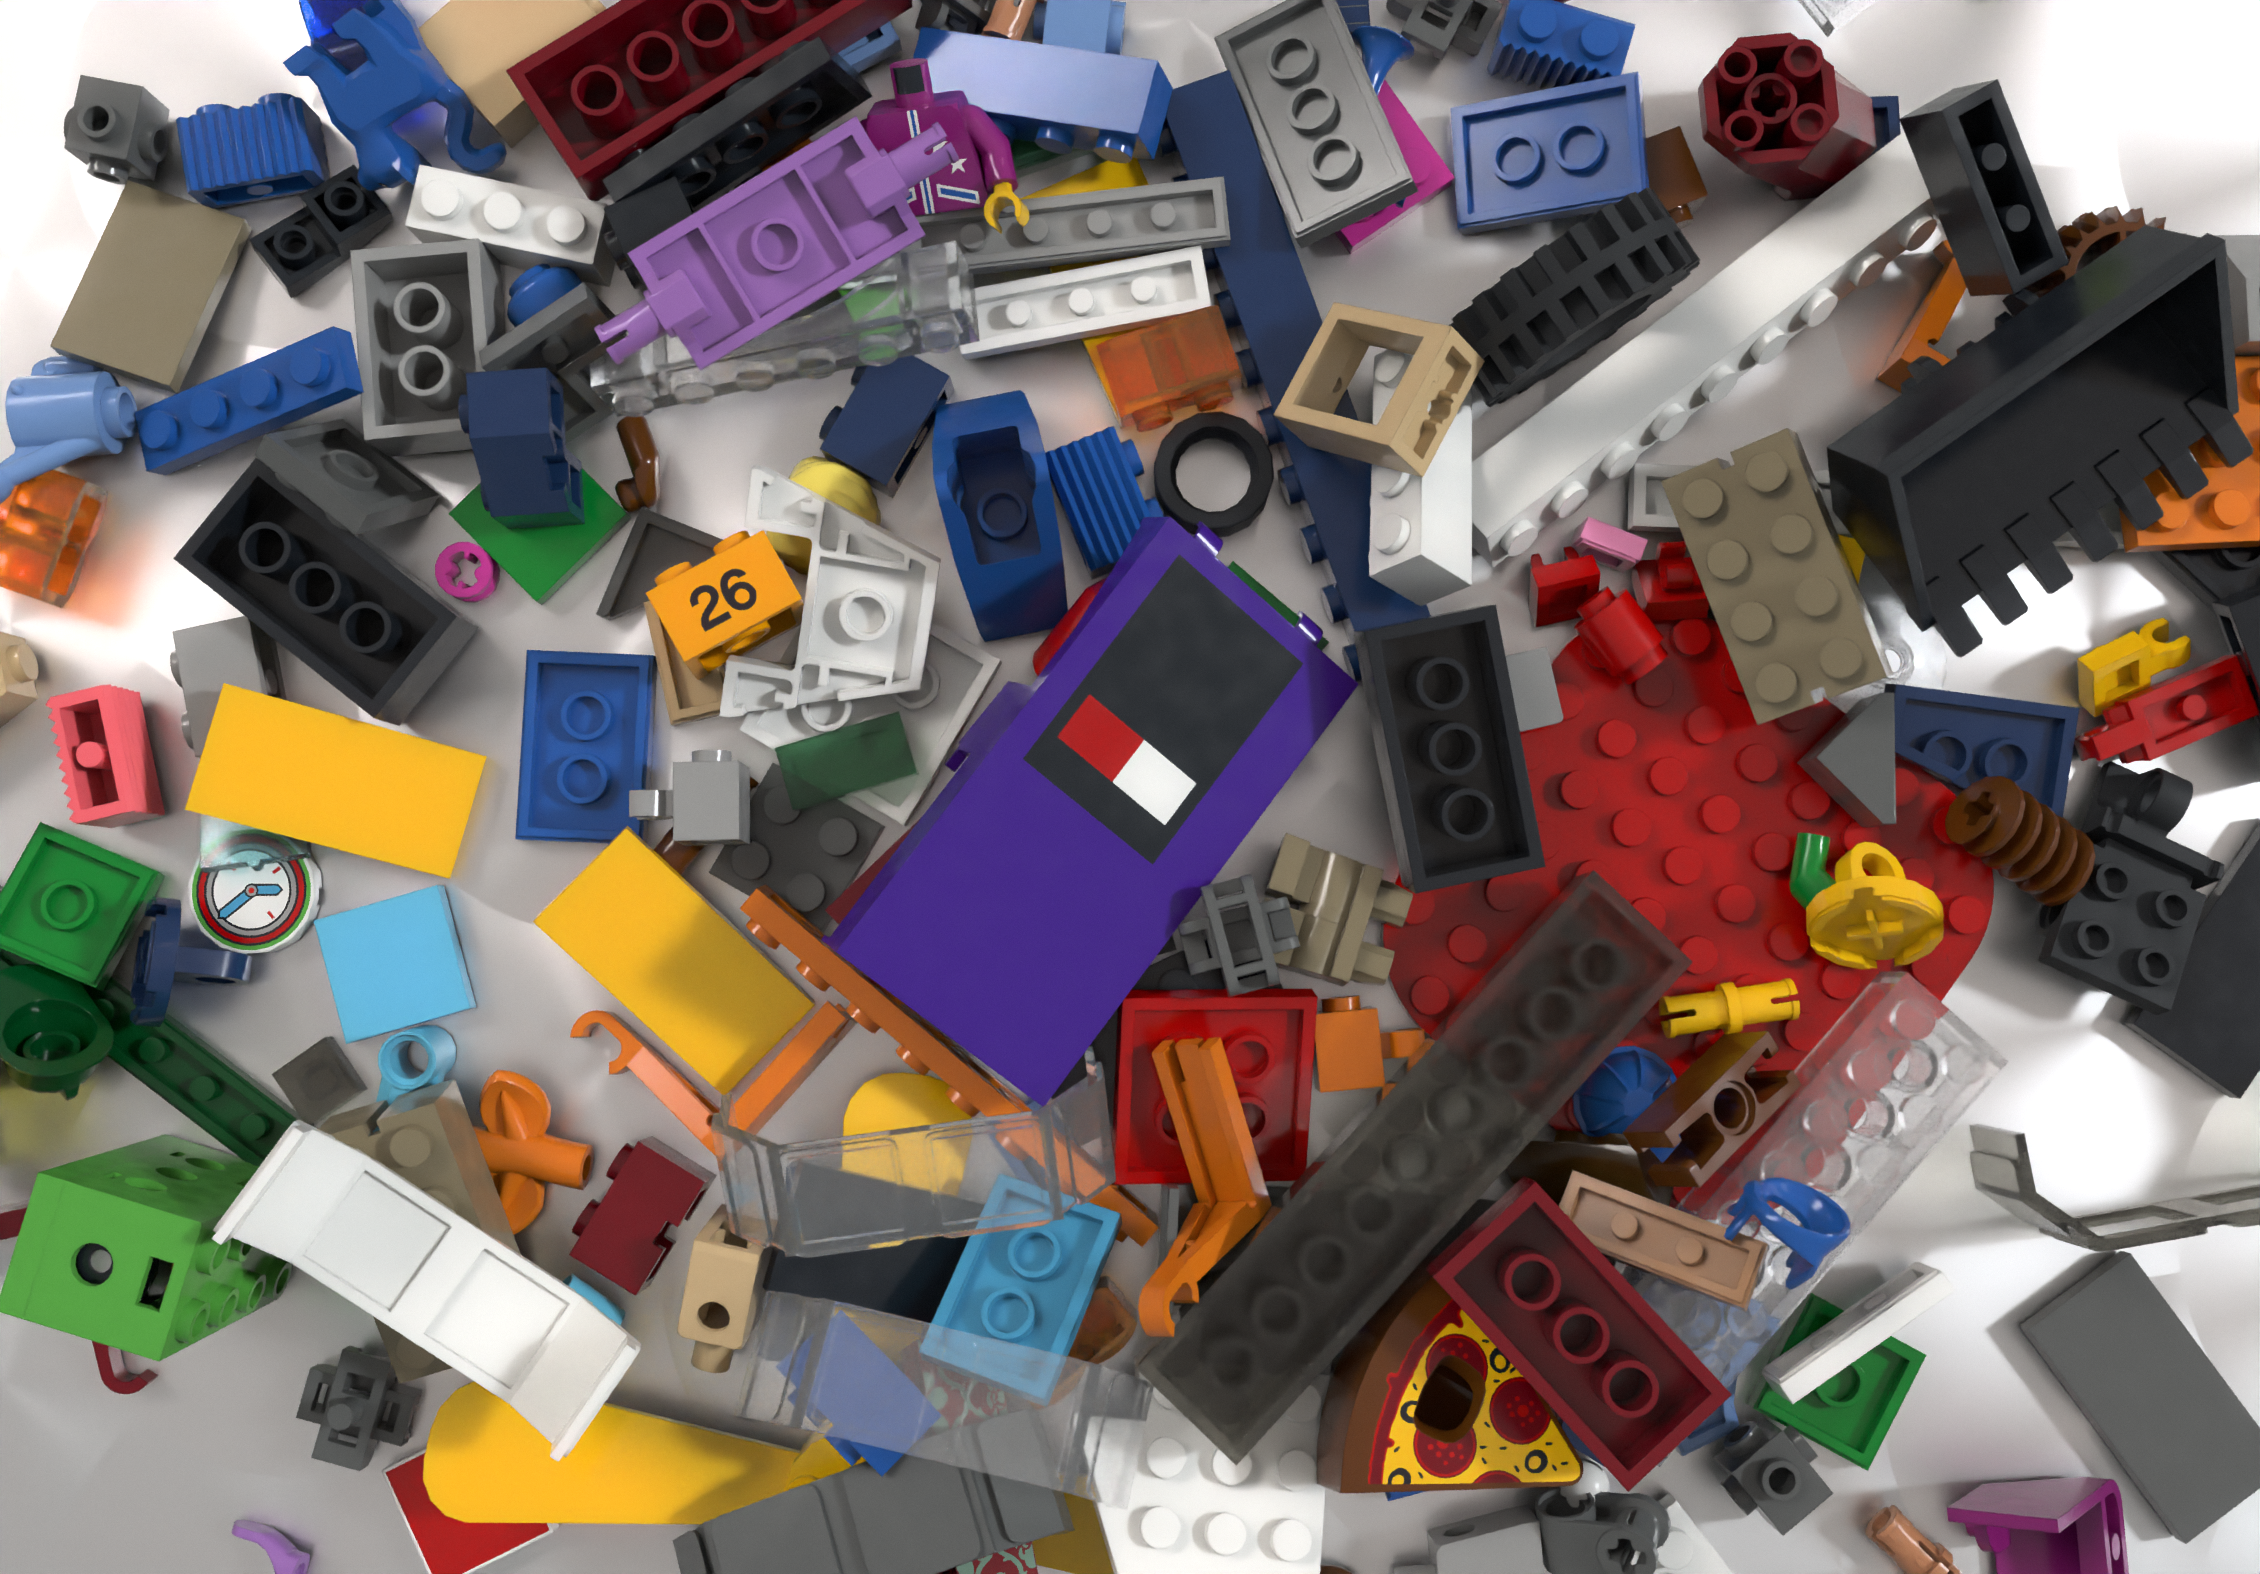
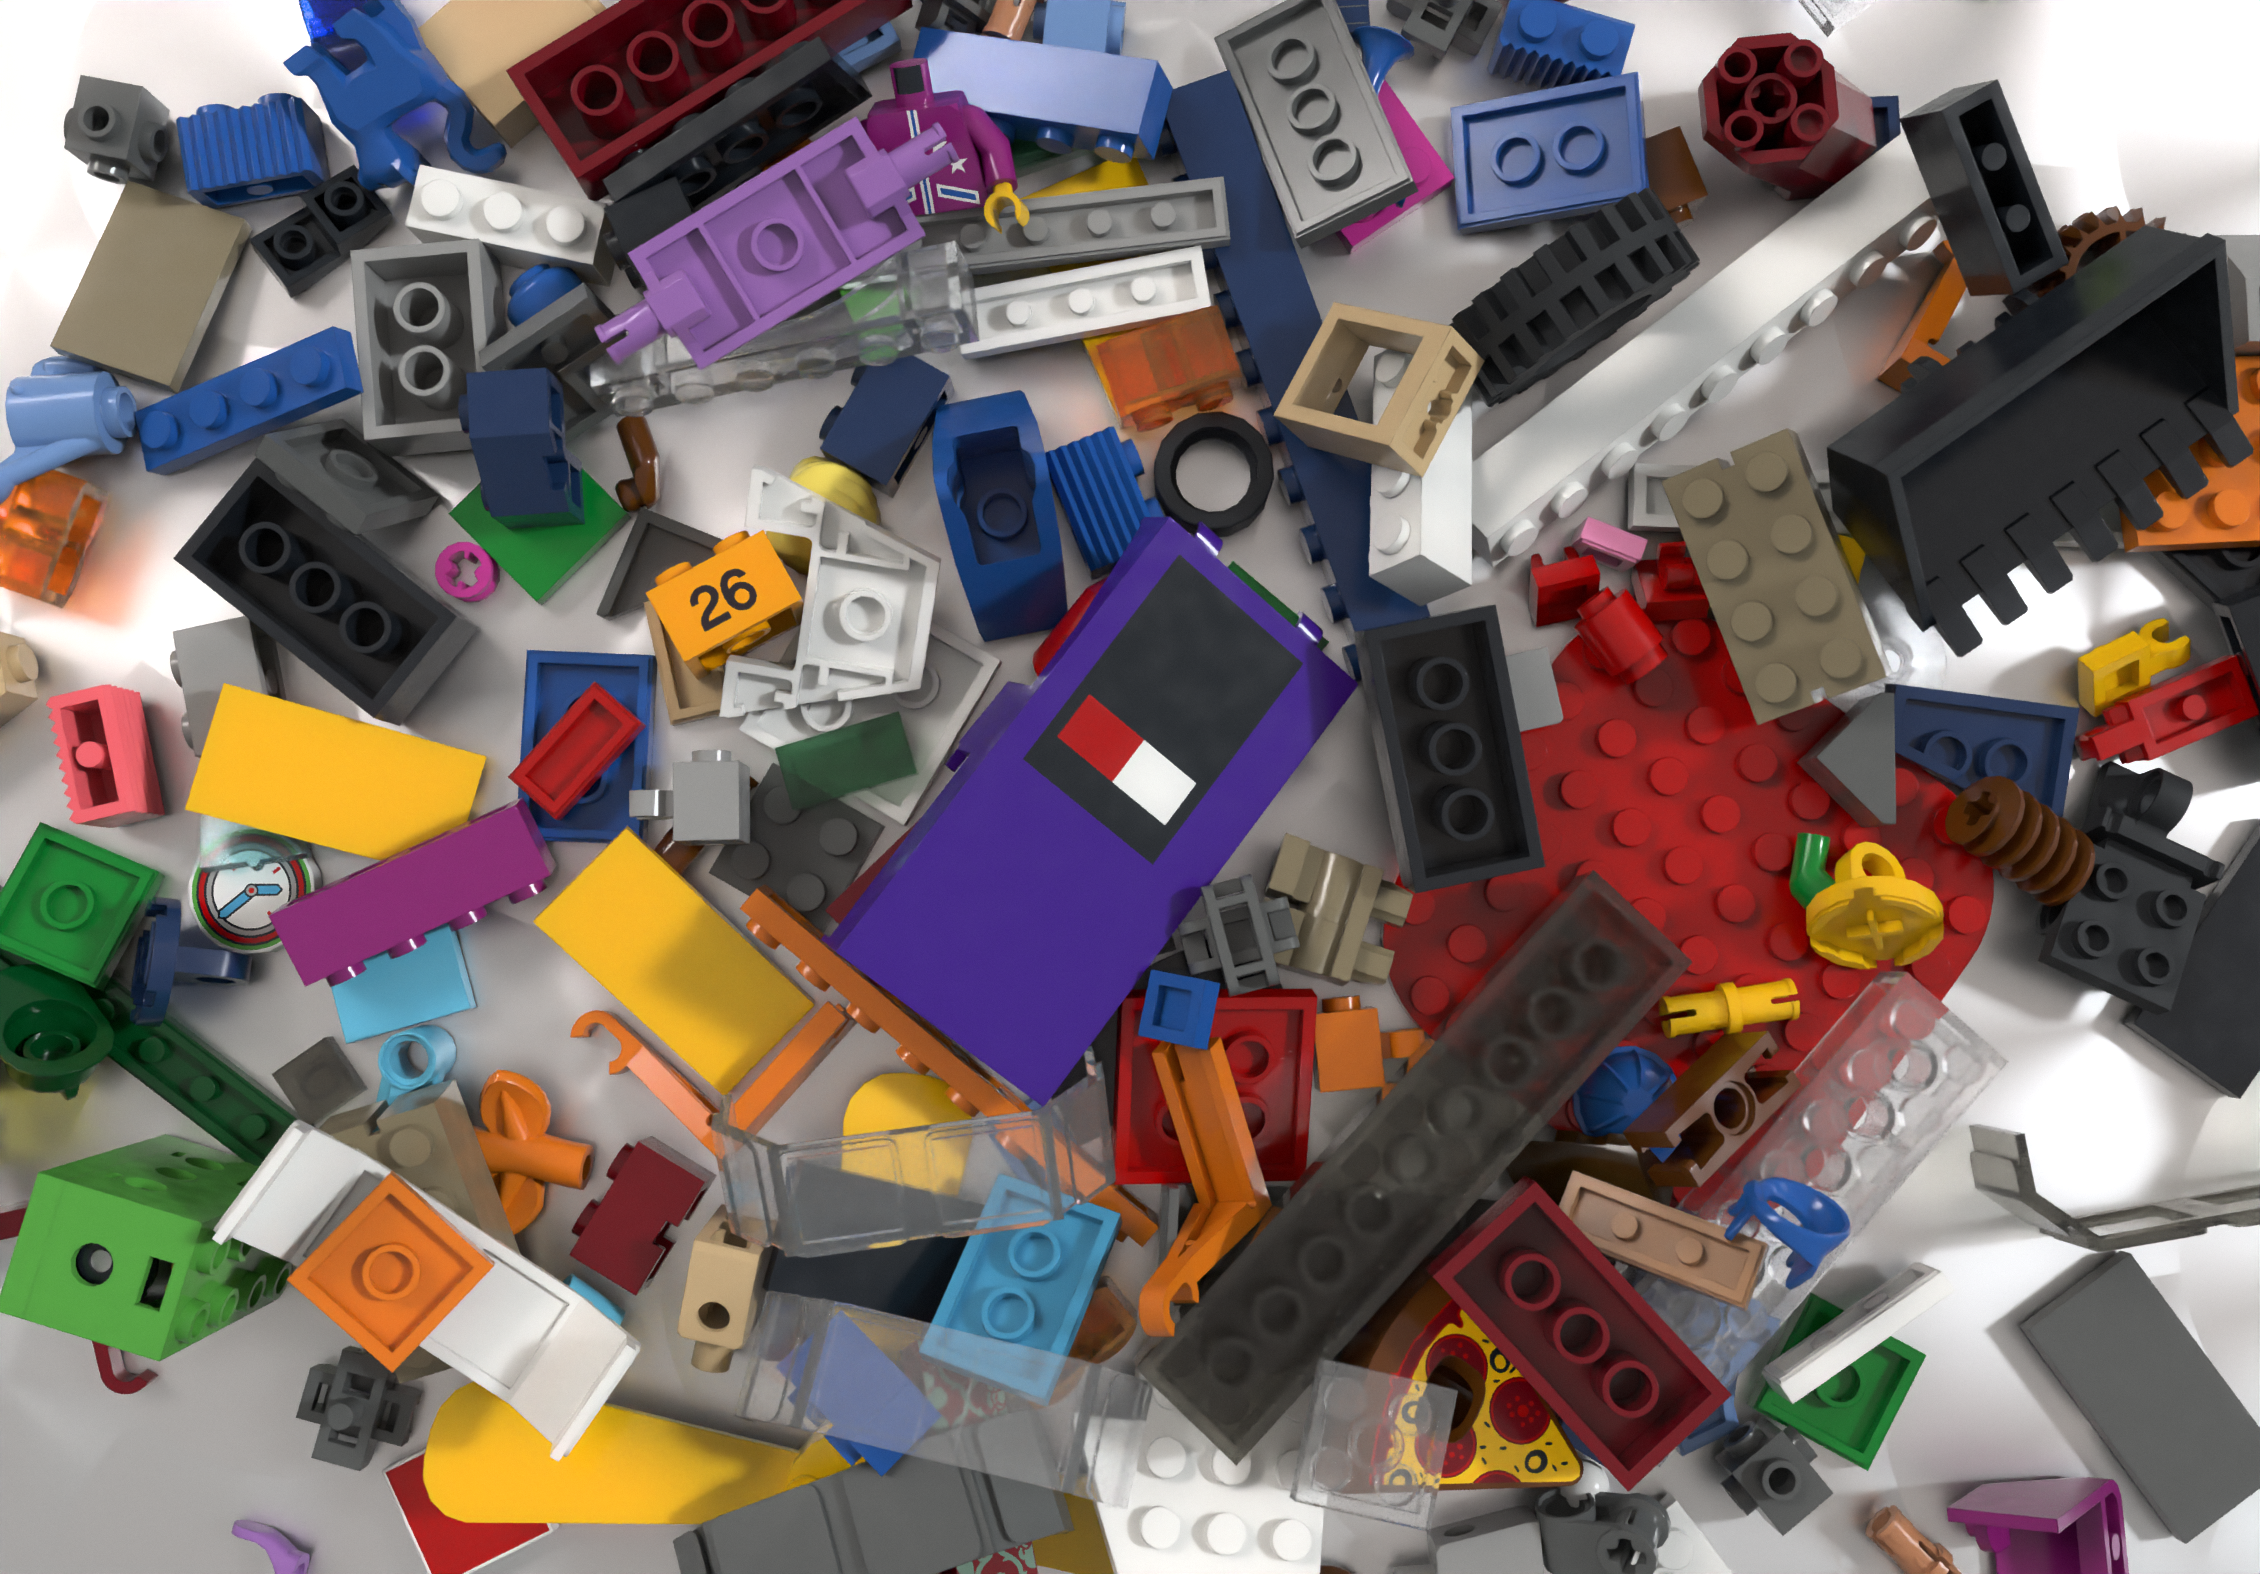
none -> magenta brick [268,797,557,987]
none -> orange plate [286,1170,495,1373]
none -> red tile [508,681,647,821]
none -> blue plate [1138,969,1220,1050]
none -> clear plate [1289,1357,1458,1532]

